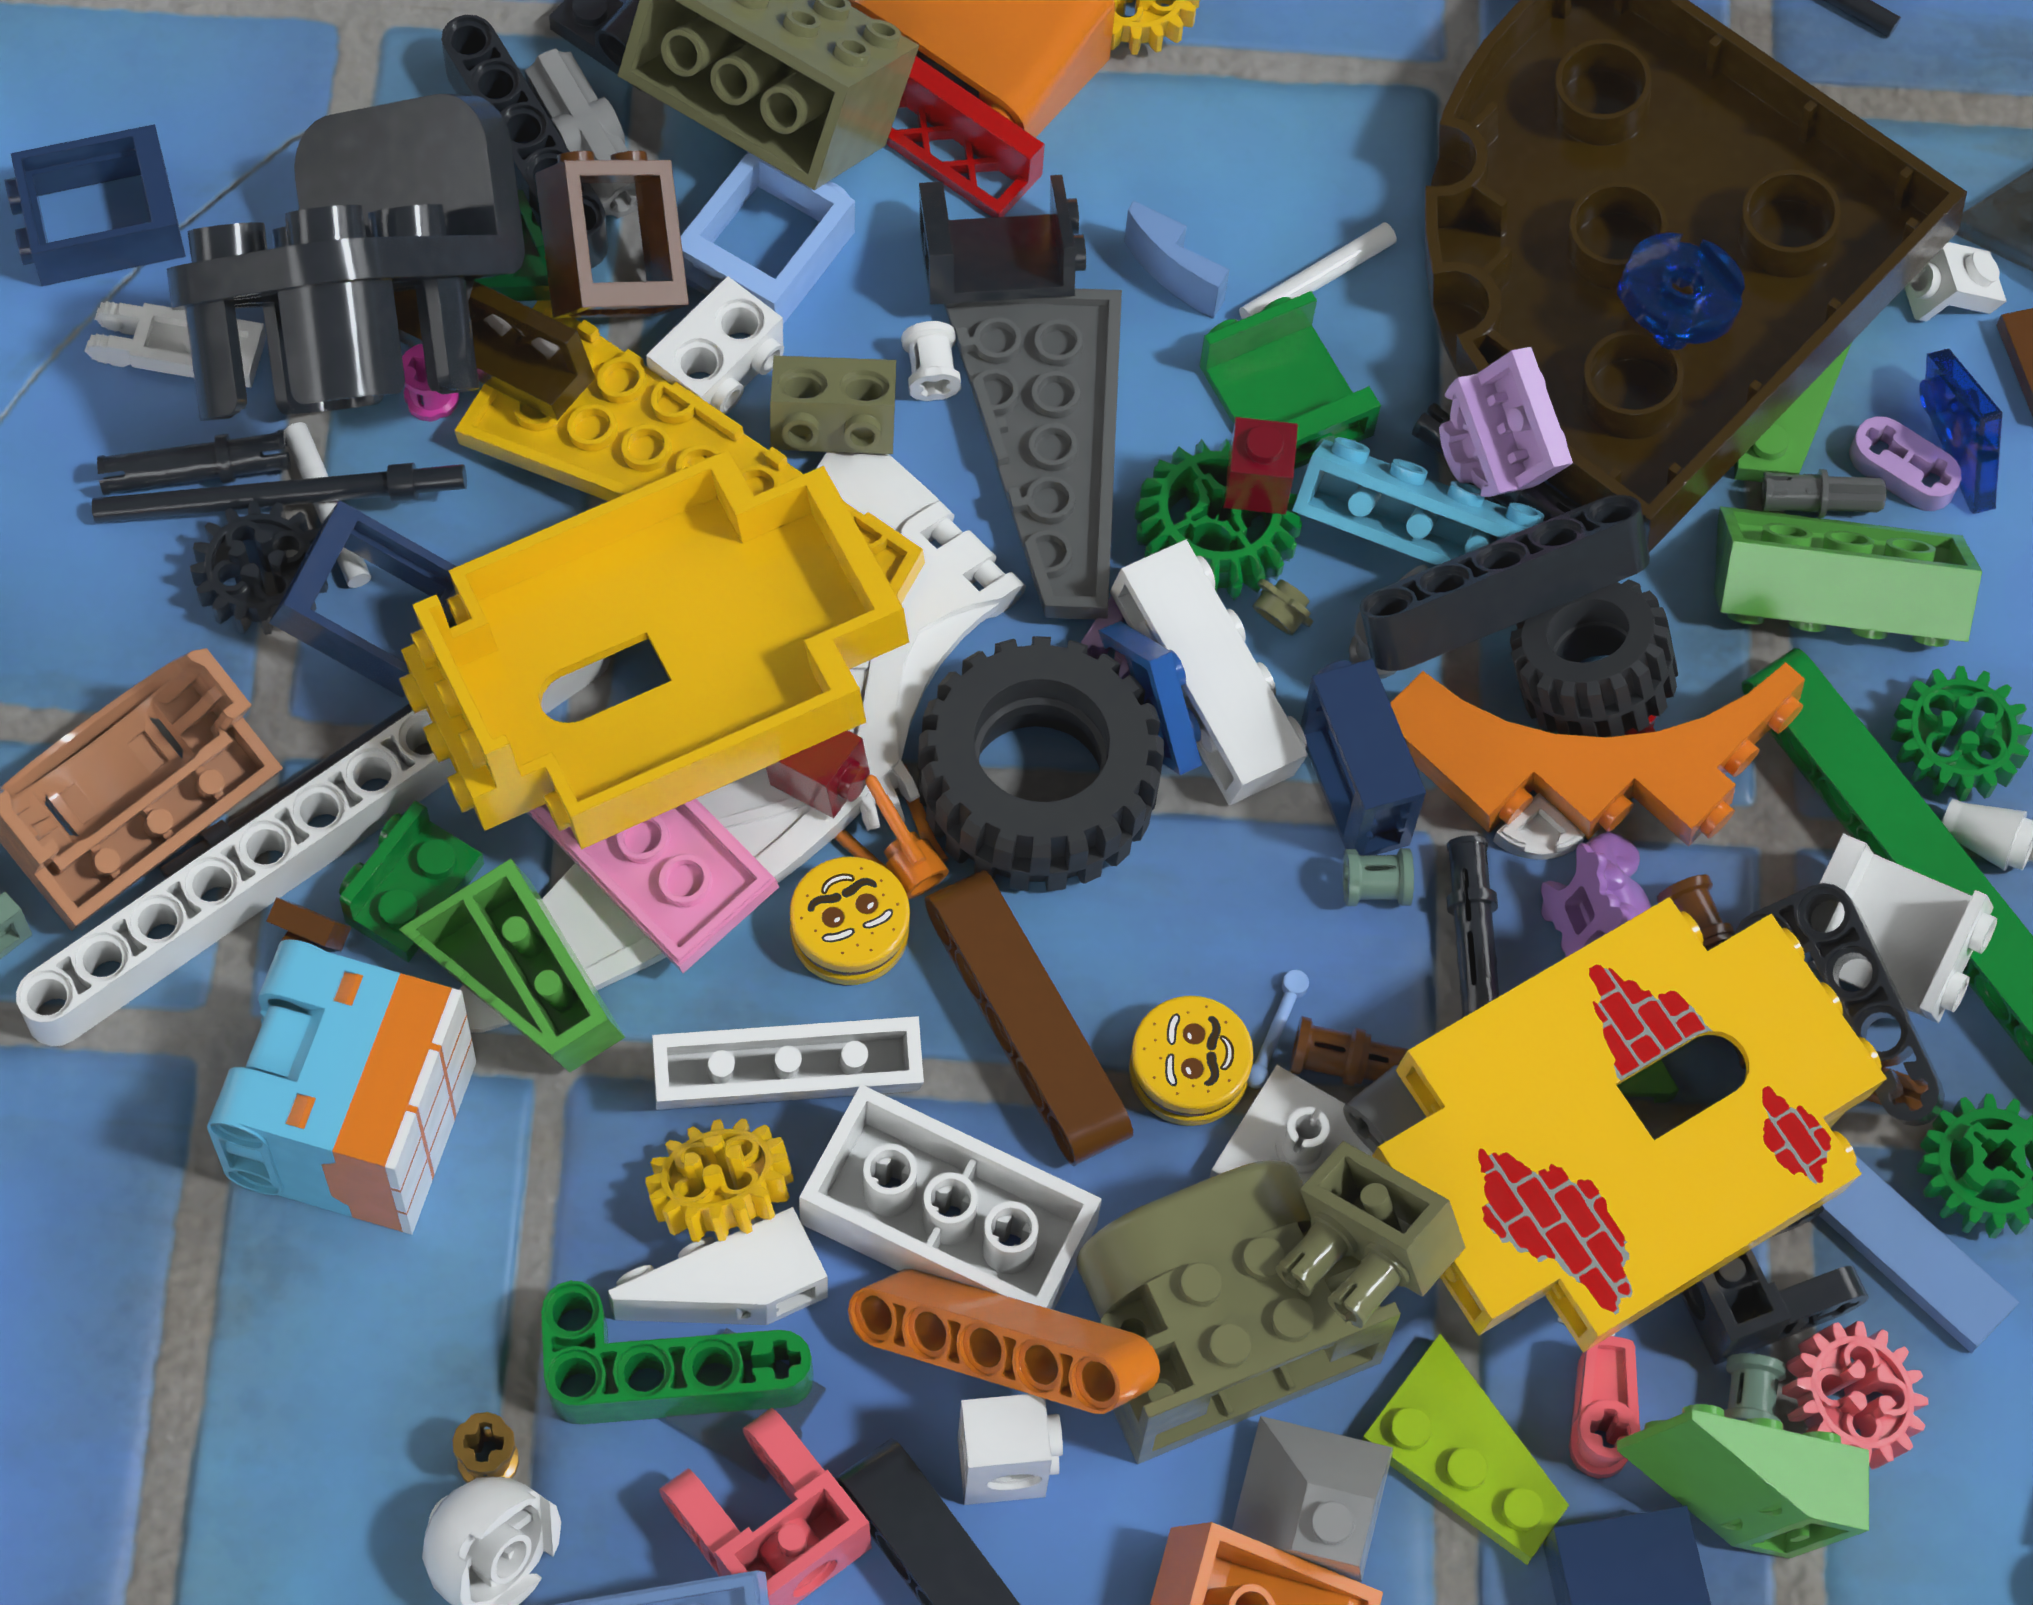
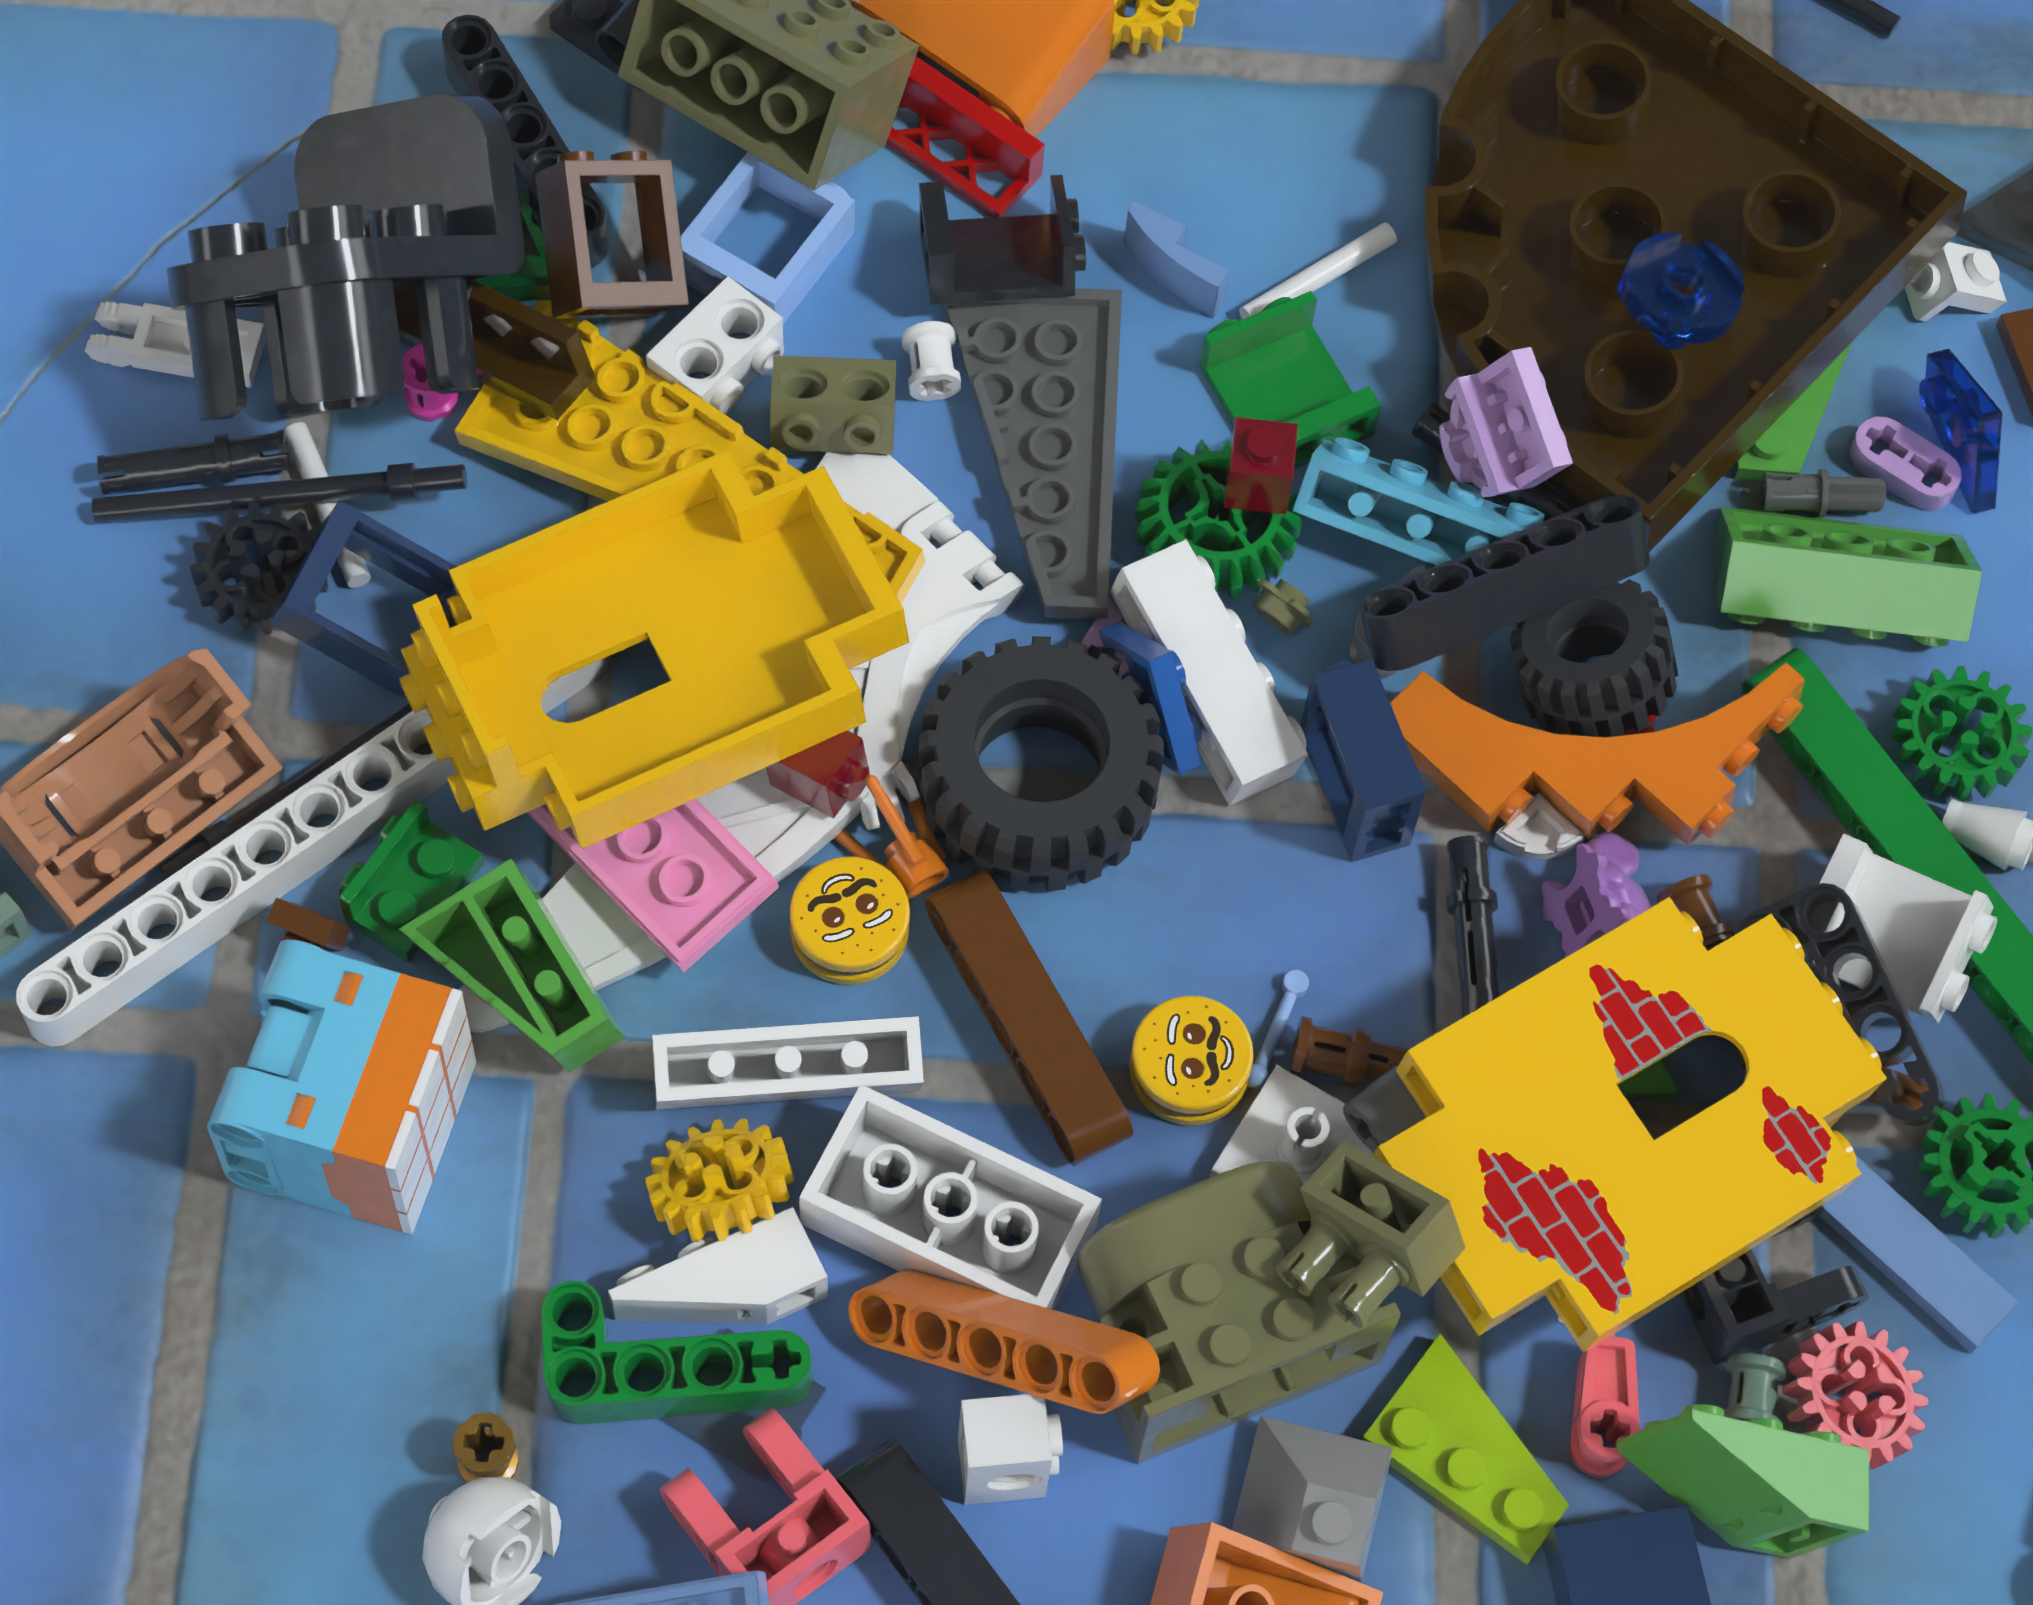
dark blue window [4,124,186,286] -> none
light grey piece [525,48,638,218] -> none
sand green bush [1343,848,1414,906] -> none

